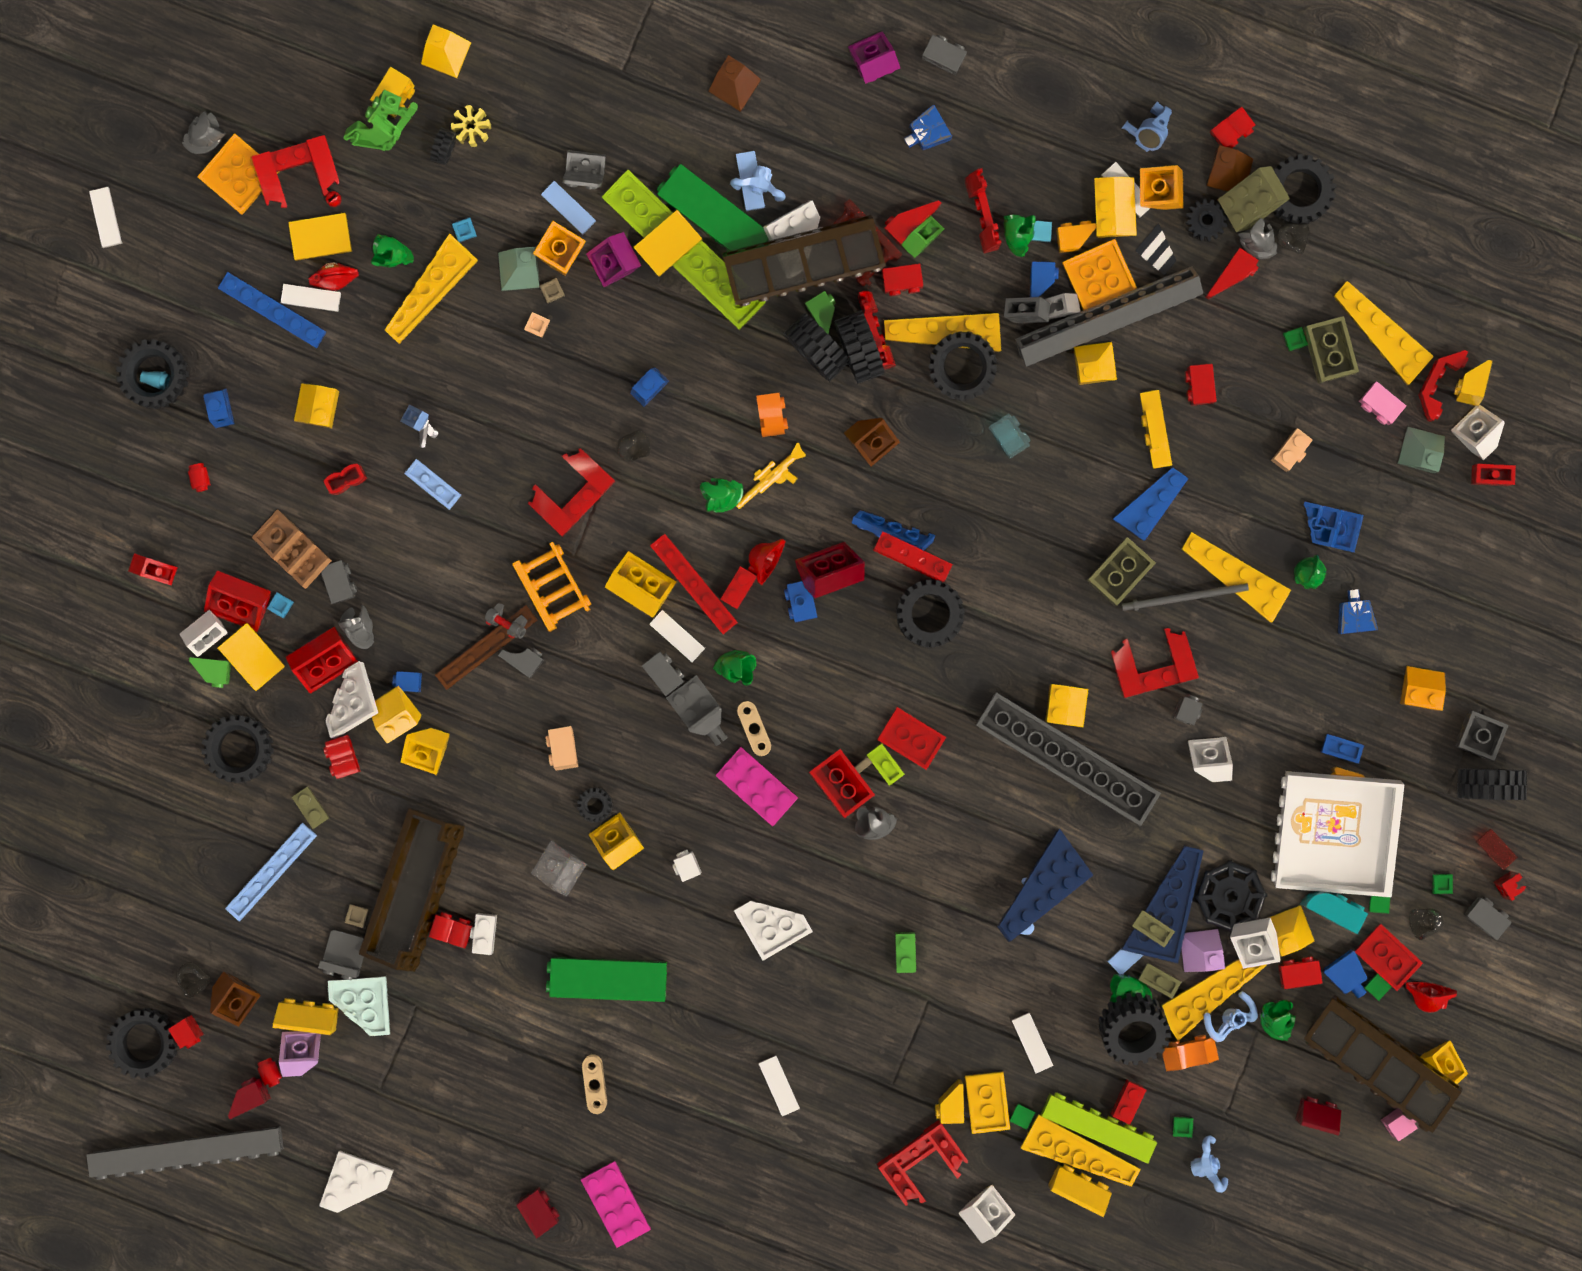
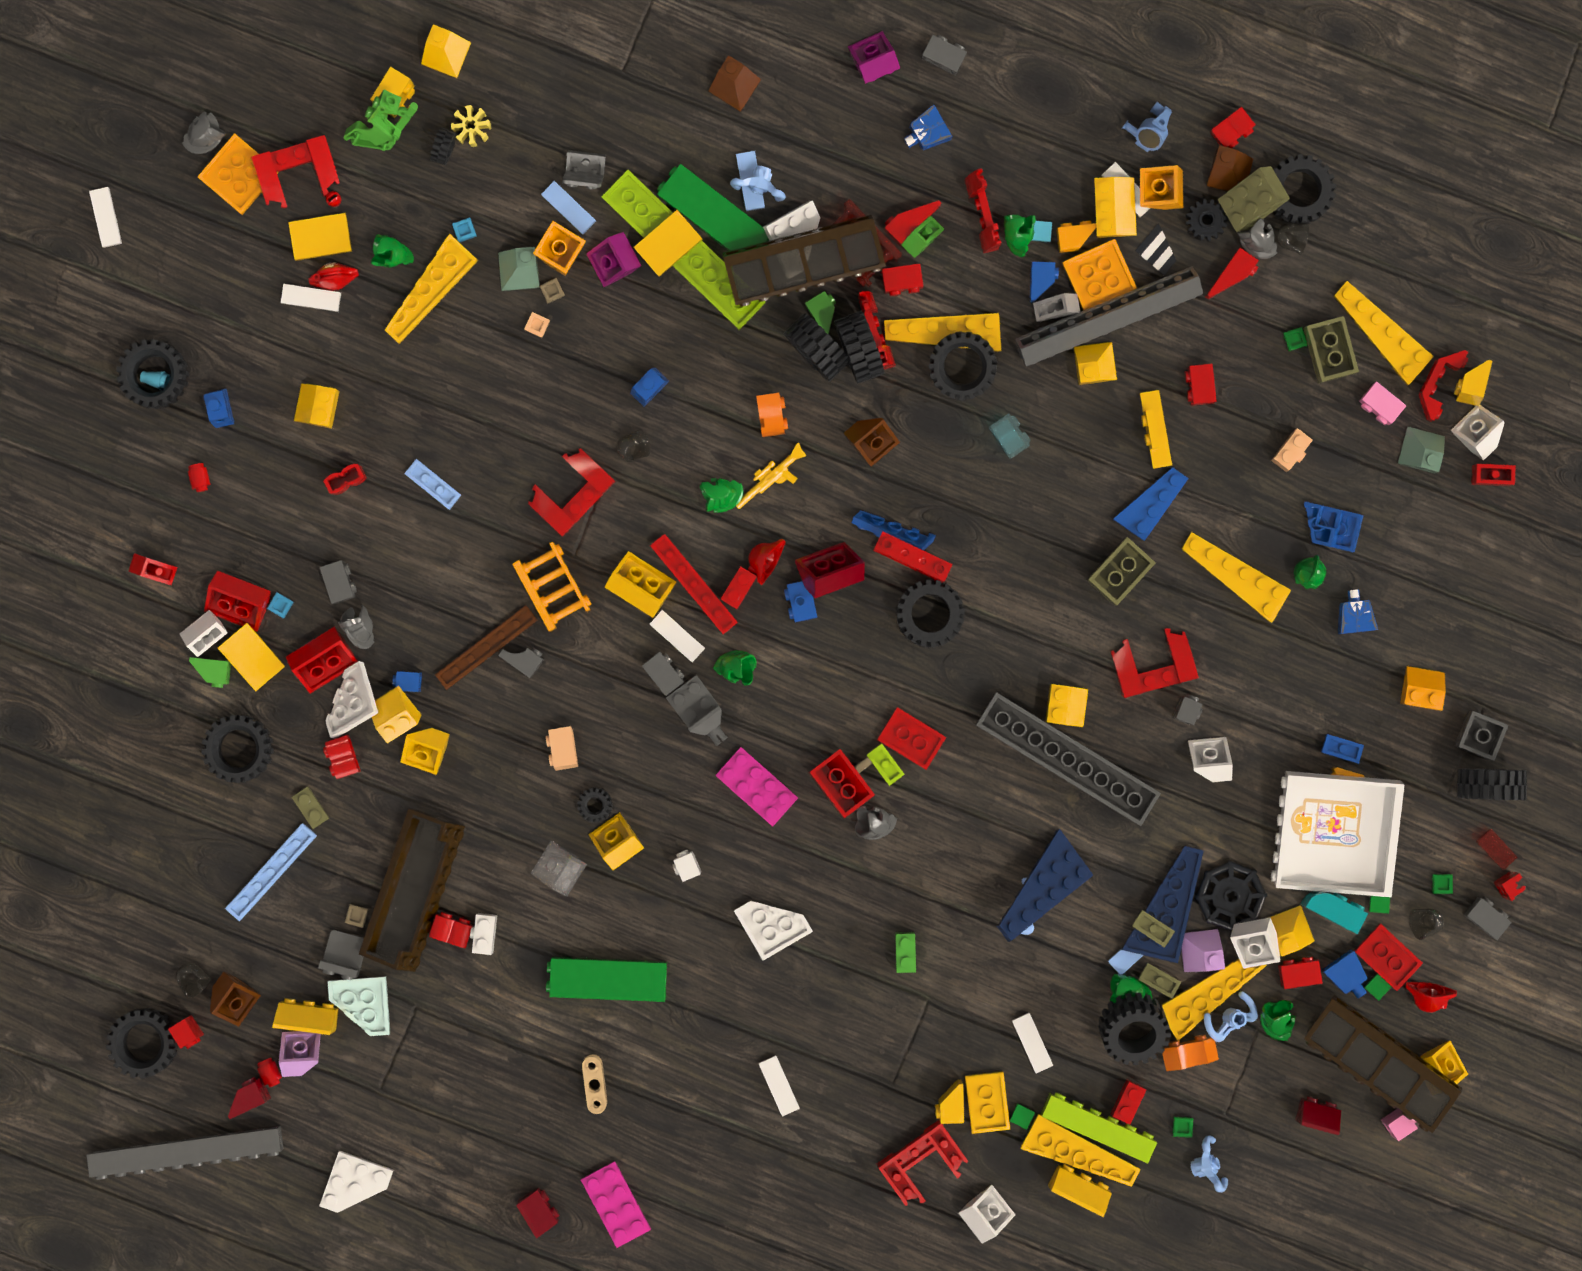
blue plate [218,272,326,348] -> none
medium nougat slope [252,509,332,589] -> none
medium blue piece [400,405,438,448] -> none
dark grey piece [485,603,527,639] -> none
tan piece [737,701,771,756] -> none
dark grey brick [1004,297,1050,323] -> none
dark grey bar [1122,583,1249,611] -> none

